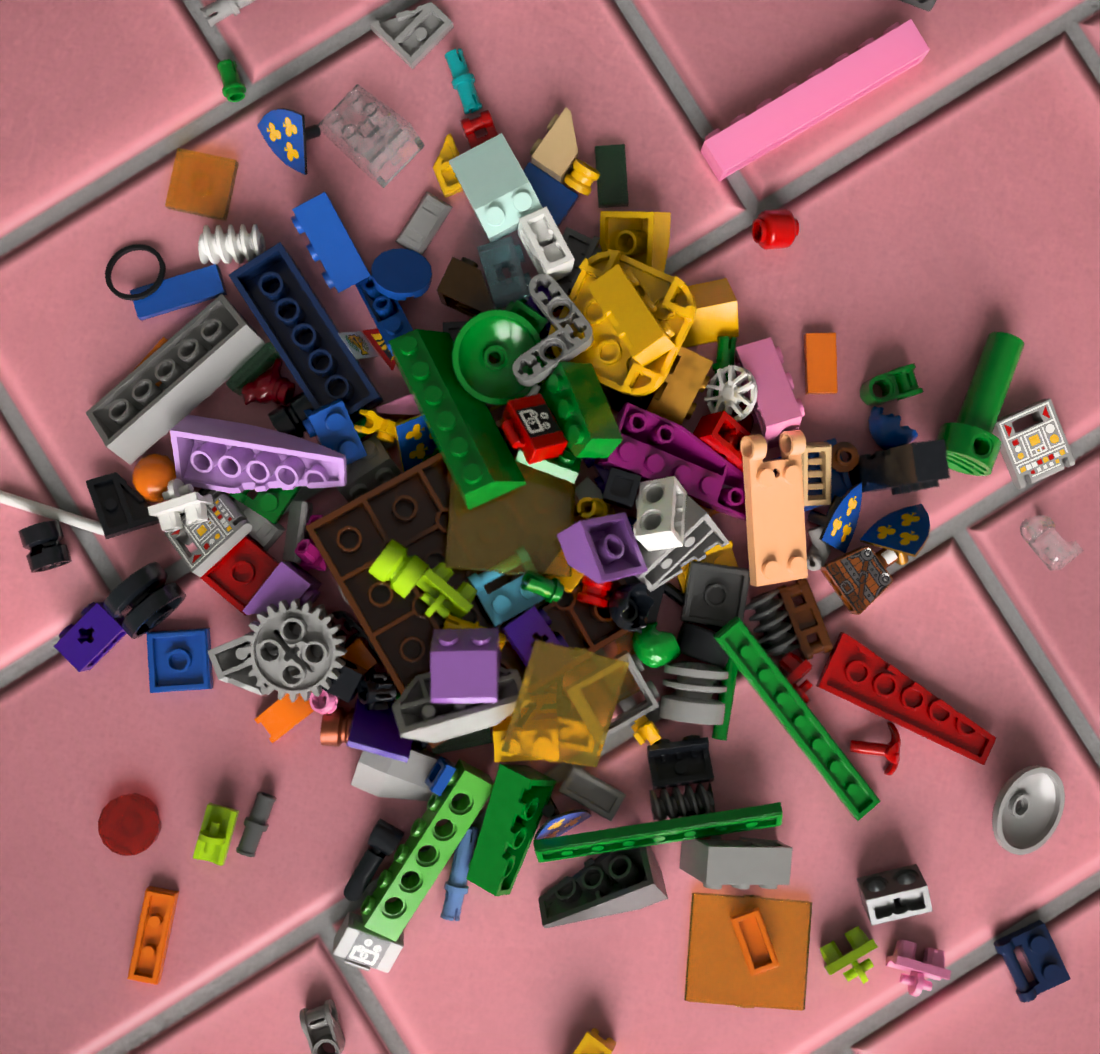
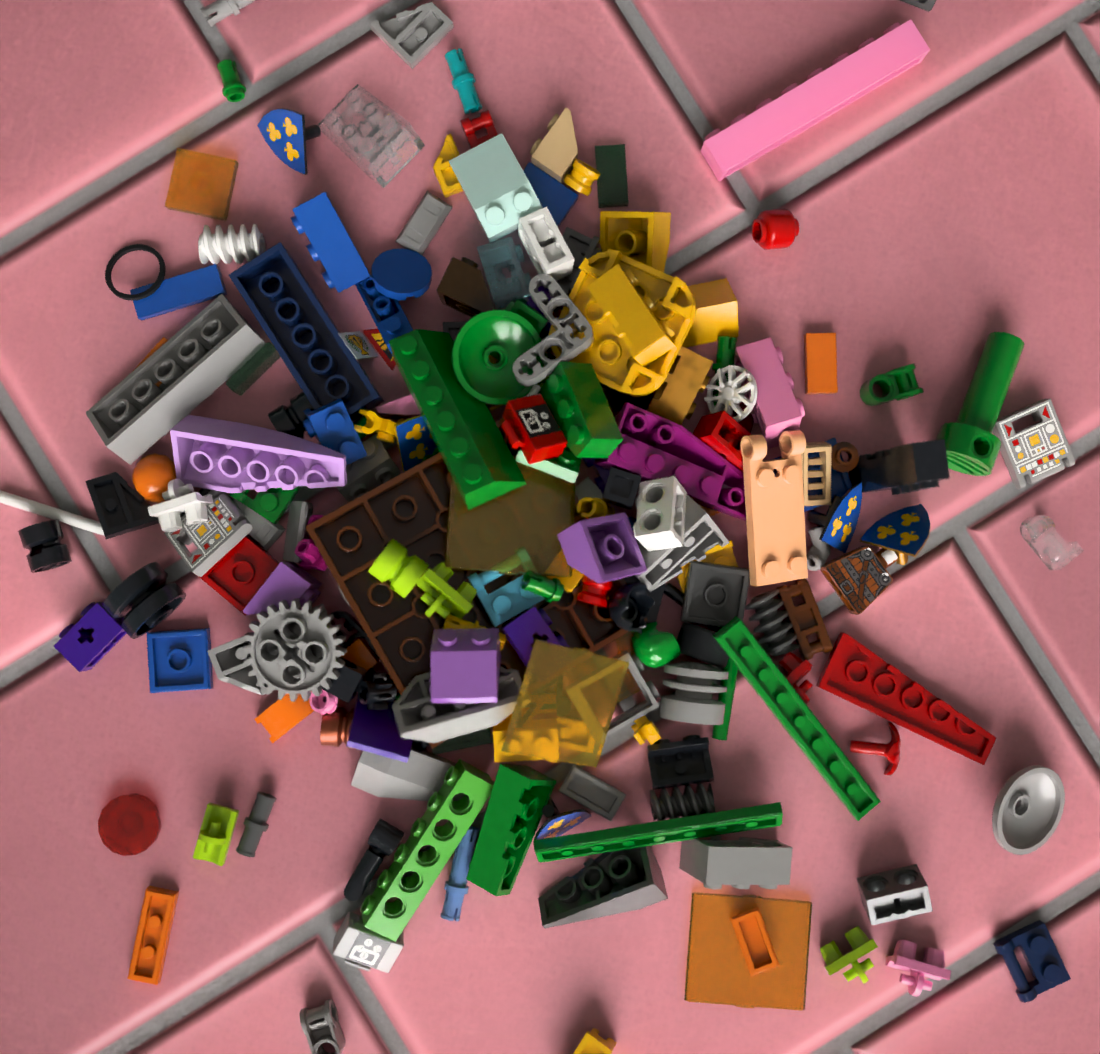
dark red animal [241,358,295,405] -> none
blue tile [425,756,456,796] -> none
blue hair [868,406,918,450] -> none

